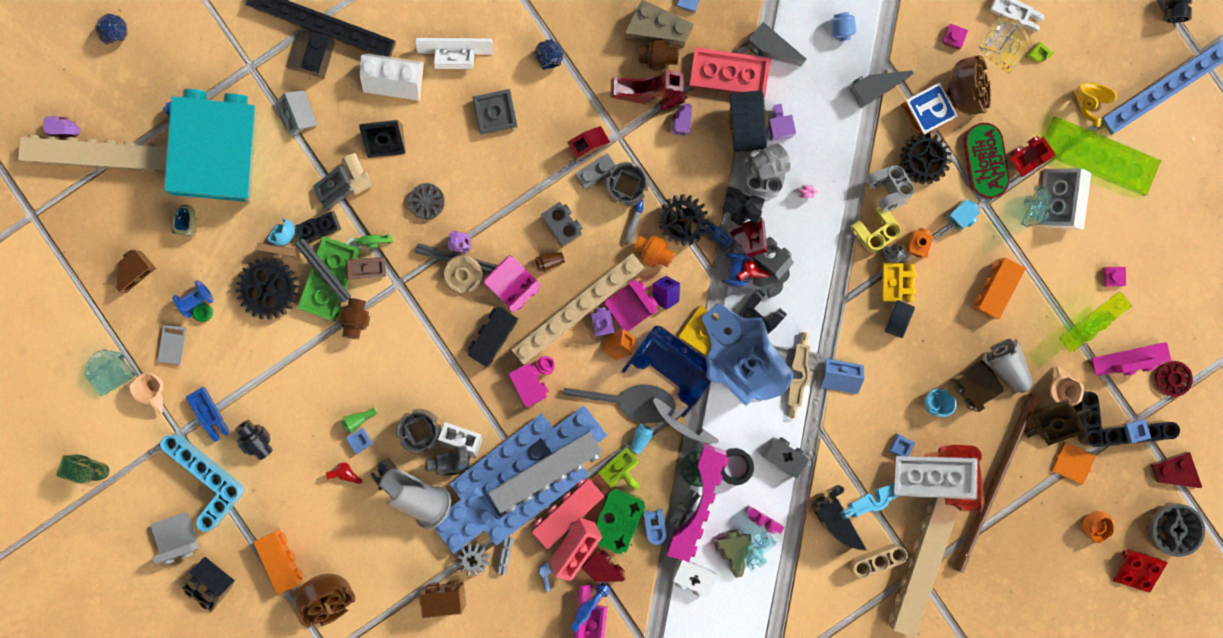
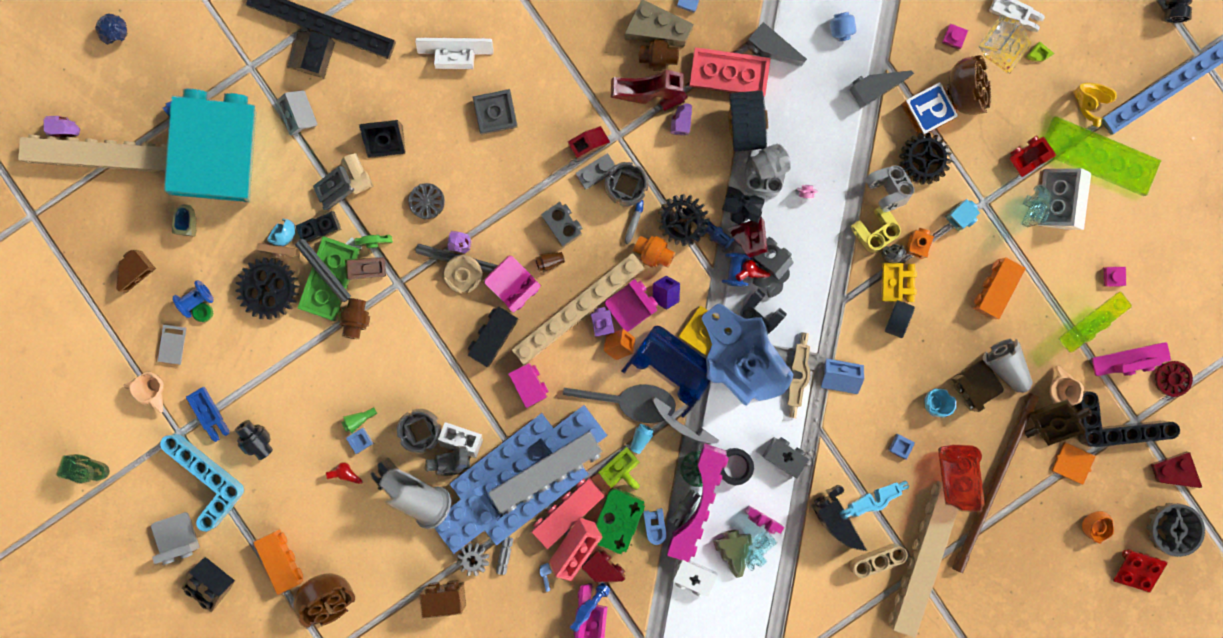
clear light blue slope [85,349,136,397] -> none
white slope [360,54,424,101] -> none
dark blue piece [534,39,564,70] -> none
dark pink plate [536,356,555,375] -> none
medium lavender brick [767,104,796,141] -> none
white plate [894,456,977,499] -> none
tile [963,123,1009,199] -> none
medium blue tile [1123,419,1151,443] -> none

